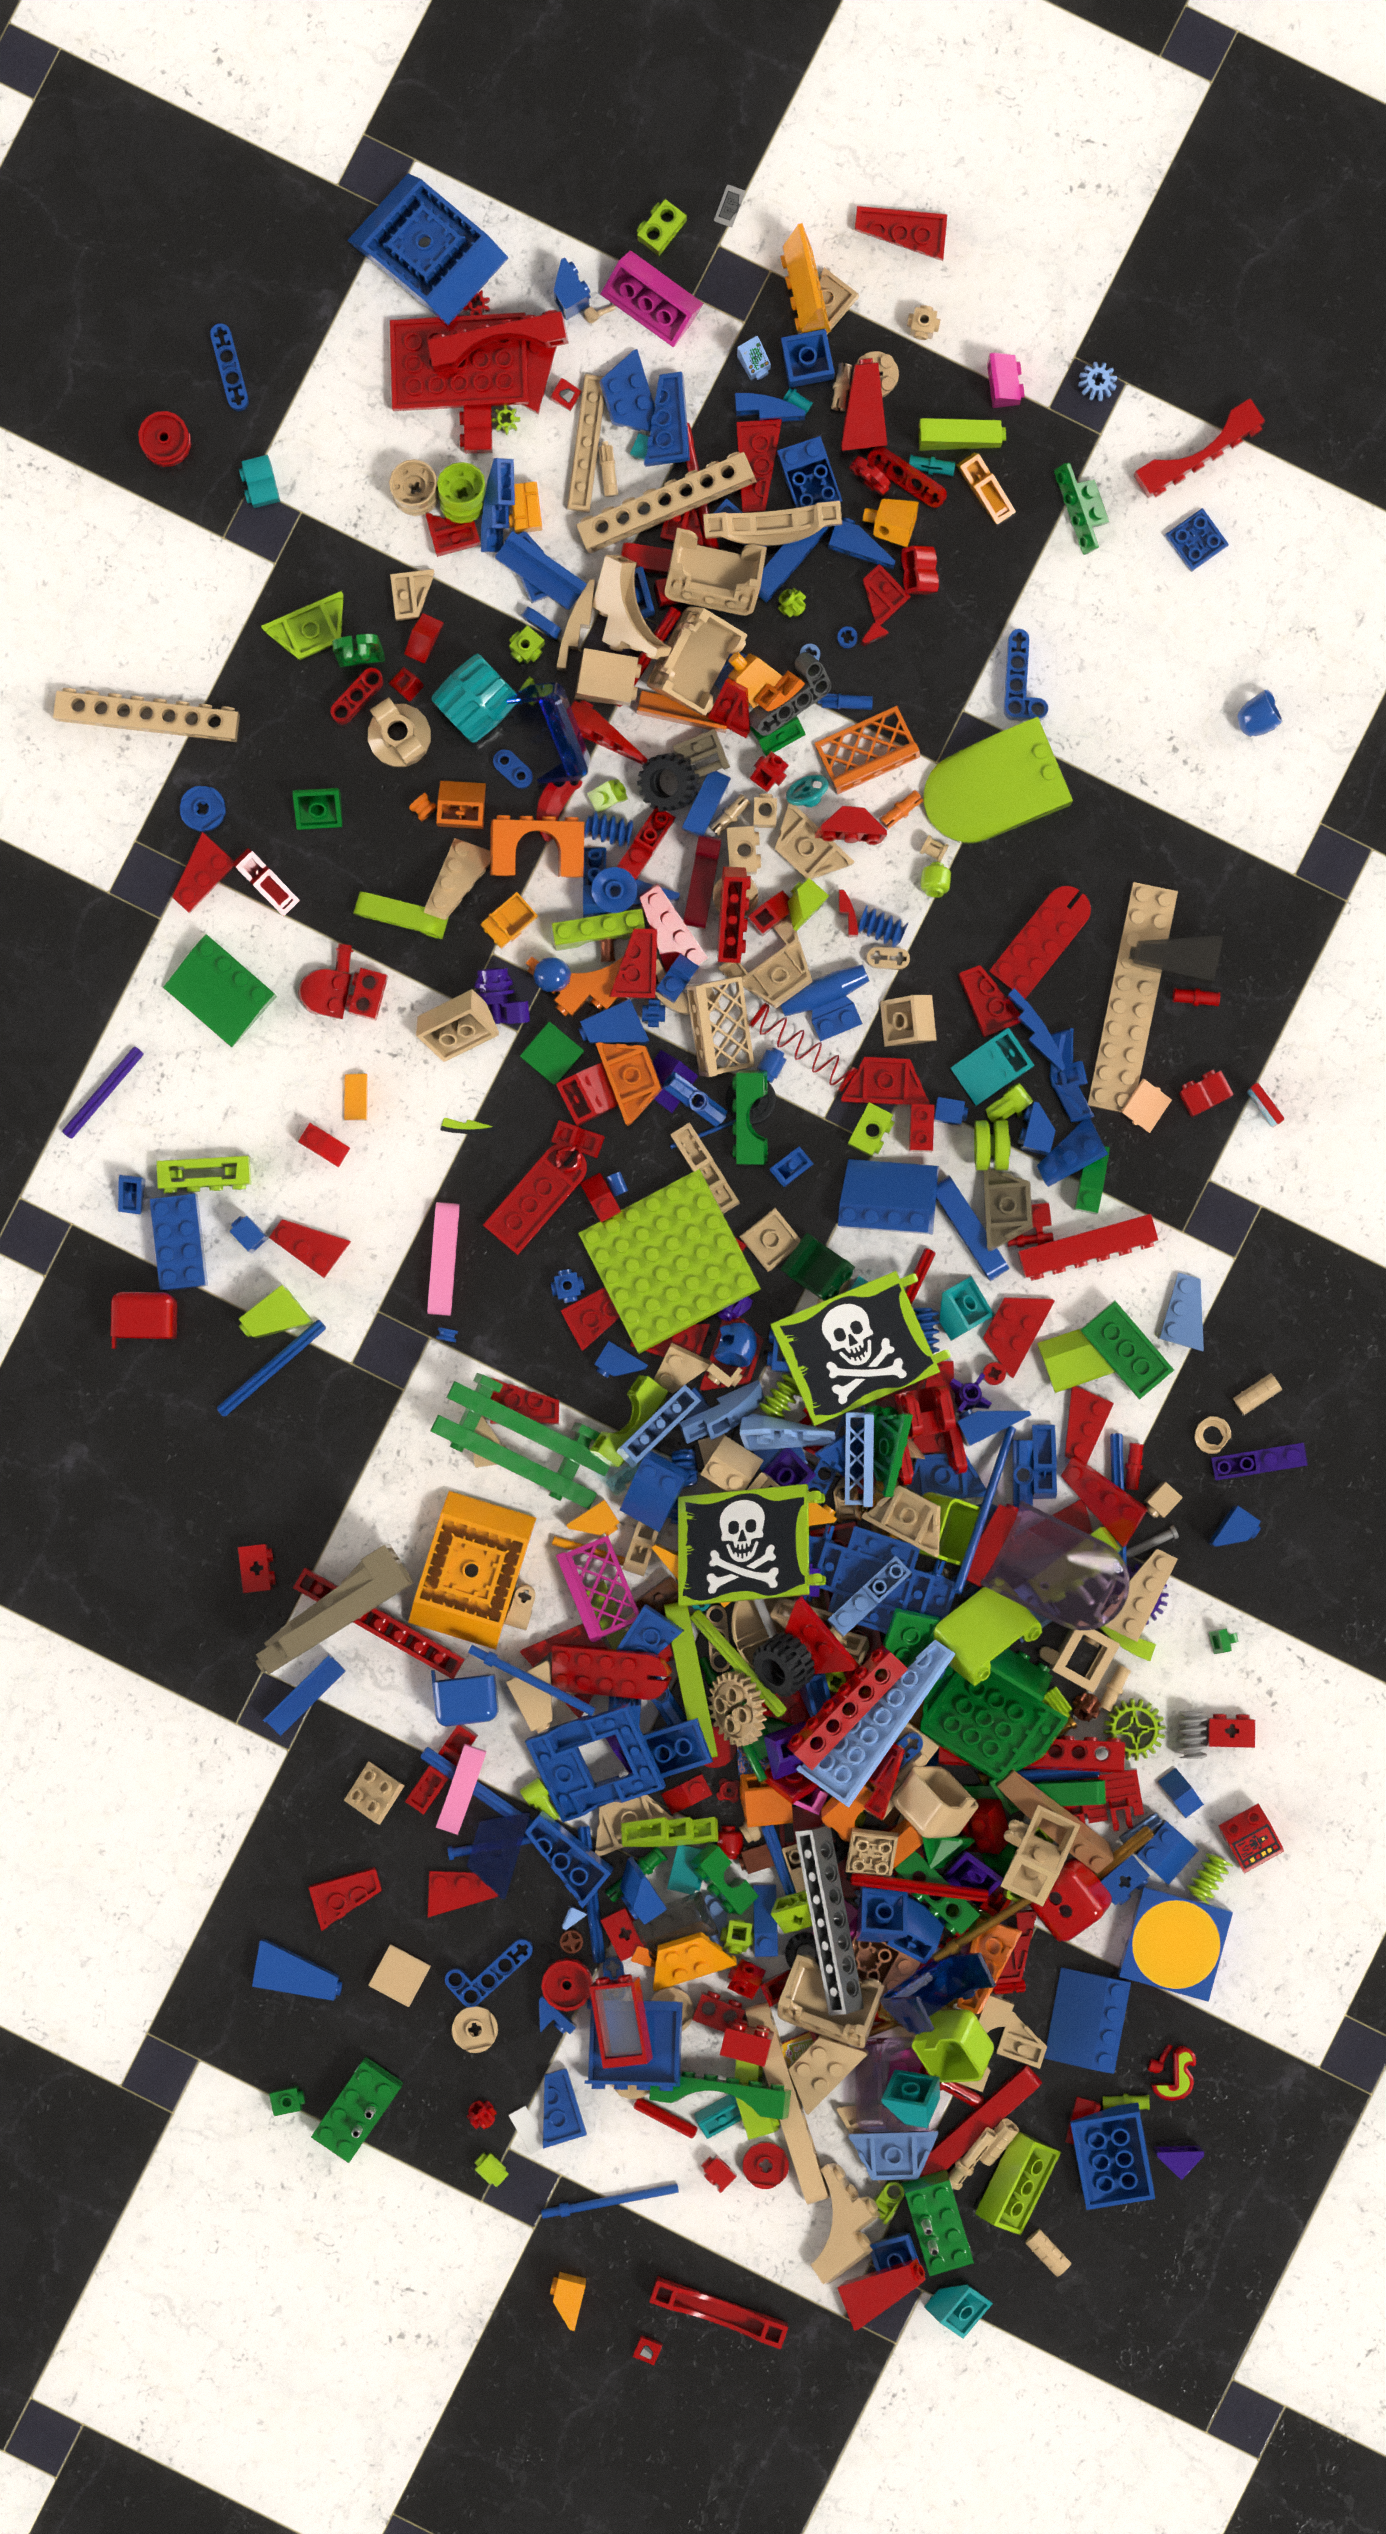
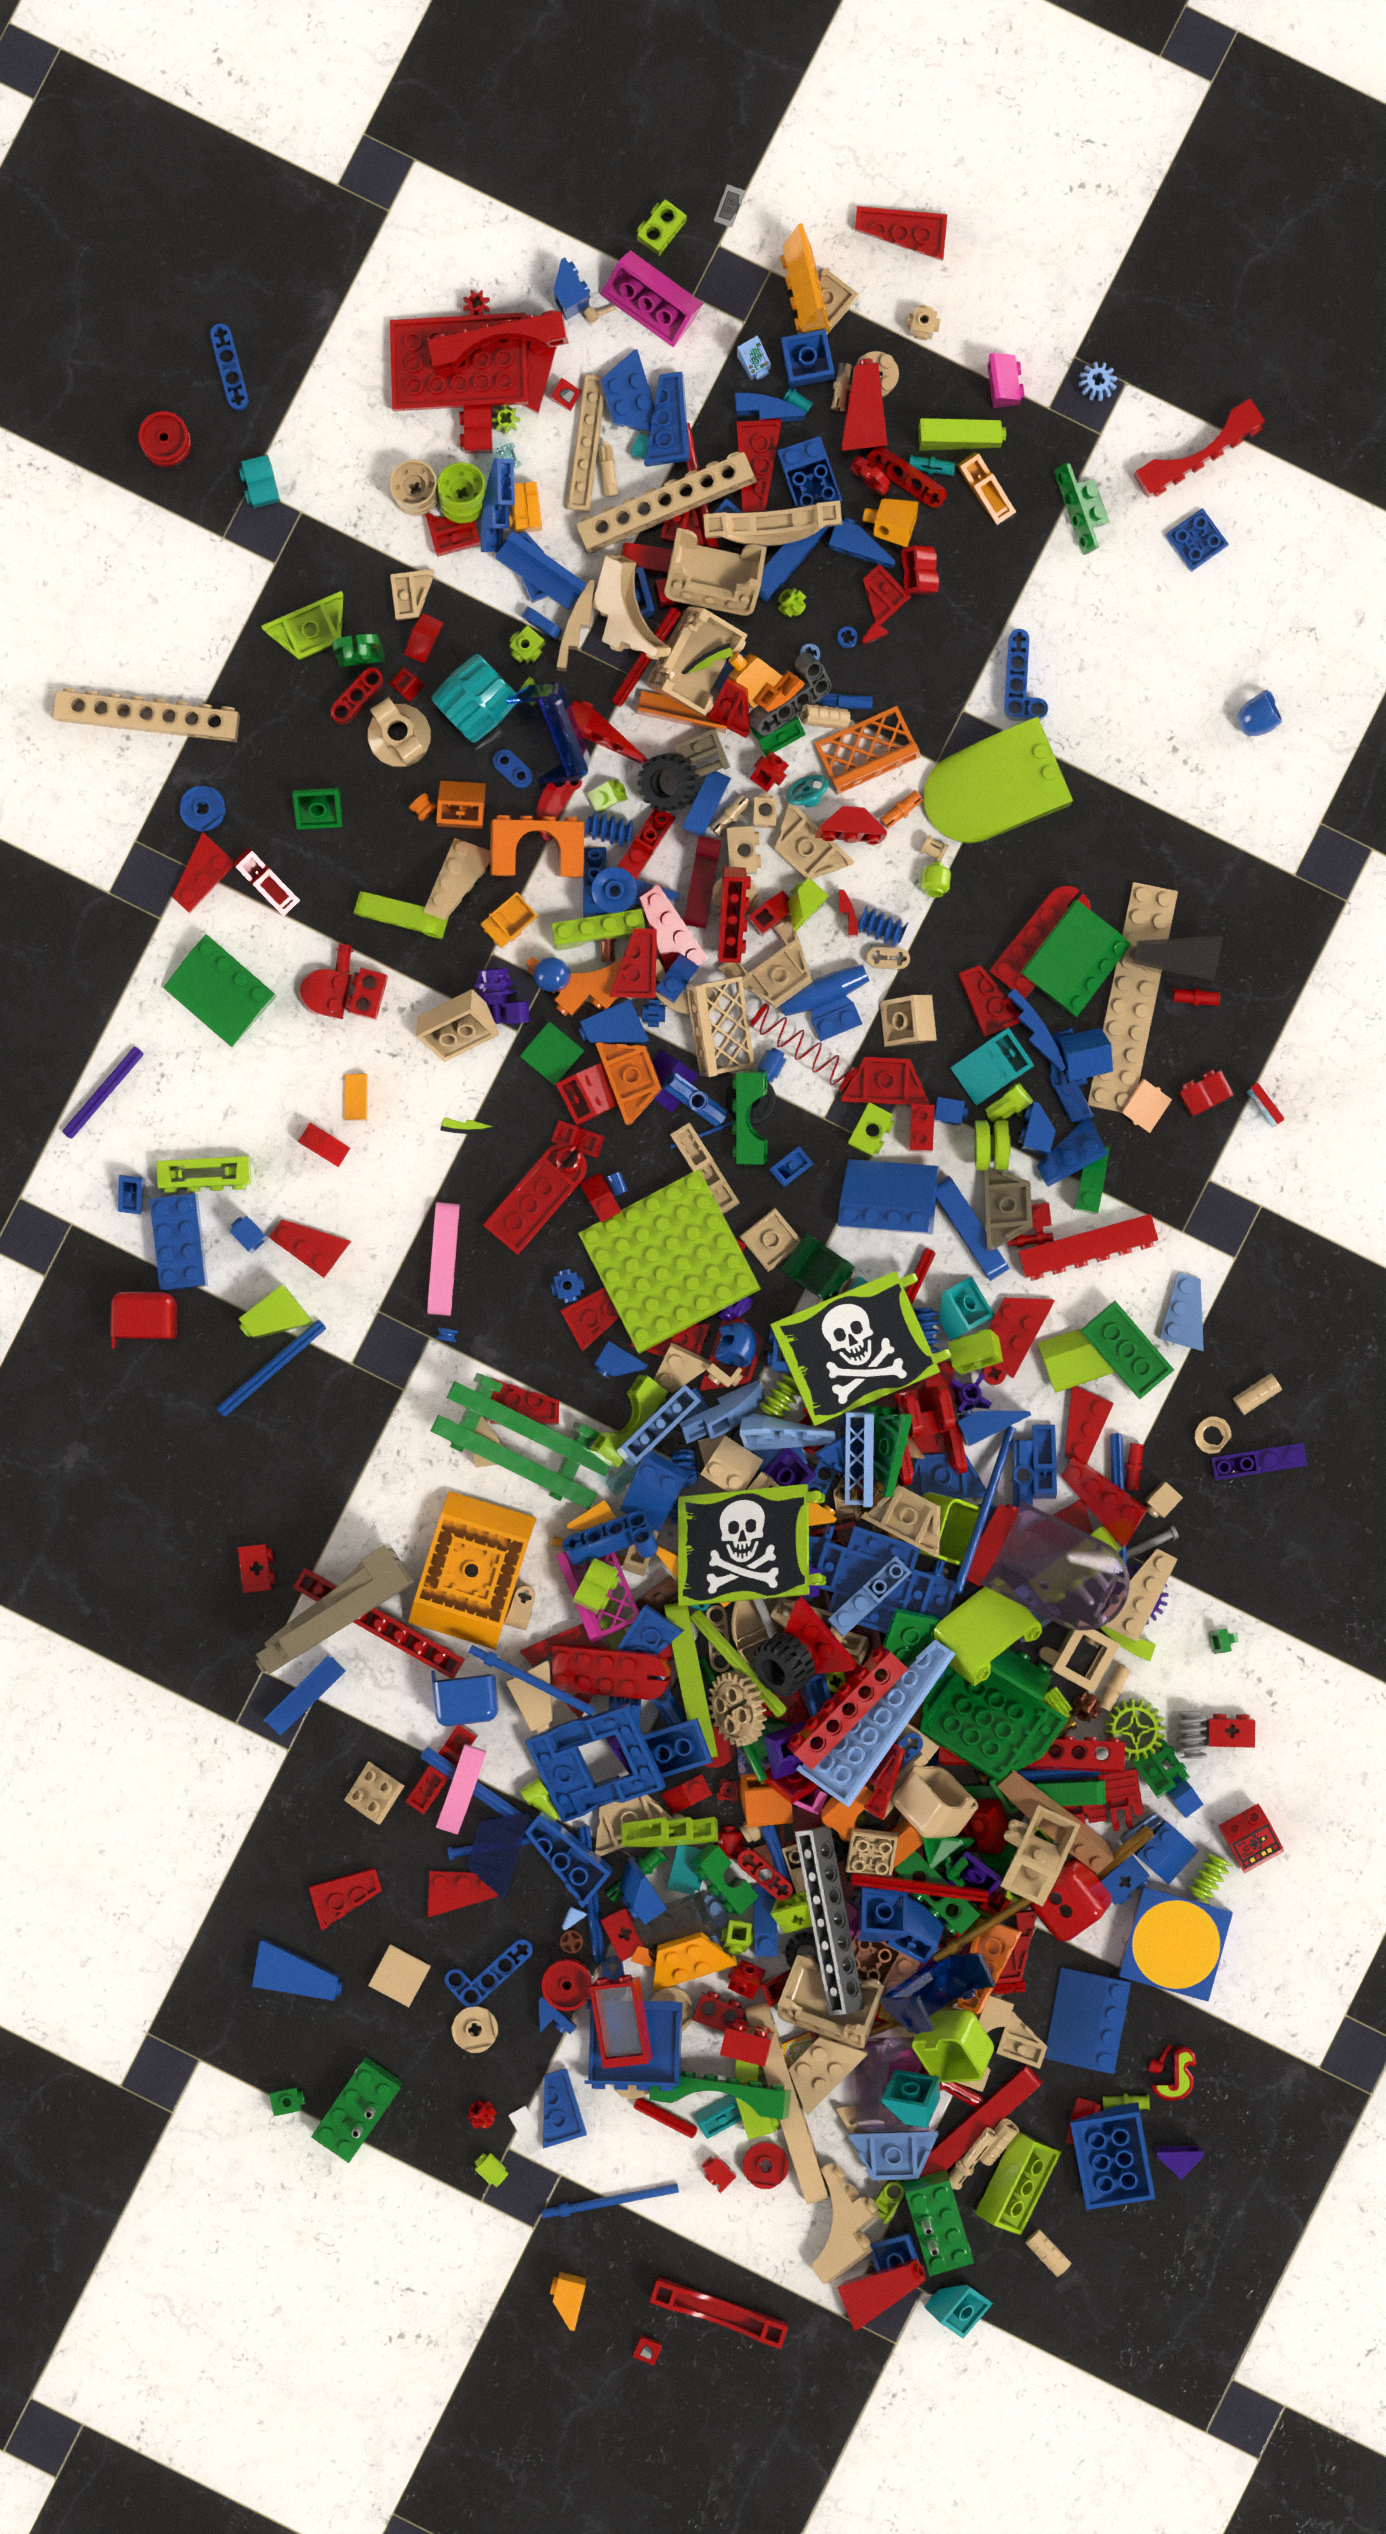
blue slope [348,173,508,325] -> none
tan slope [574,648,641,706] -> none
blue slope [1207,1506,1261,1546] -> none
none -> clear light blue bush [495,443,521,469]
none -> blue beam [562,1511,658,1565]
none -> lime brick [573,1558,620,1614]
none -> sticker [682,643,733,674]
none -> red beam [737,1848,793,1900]
none -> tan axle [800,704,850,730]
none -> green piece [945,1856,968,1887]
none -> lime brick [948,1329,1003,1375]
none -> green slope [1021,899,1131,1017]
none -> blue slope [1057,1028,1113,1082]
none -> green plate [1131,1740,1190,1799]

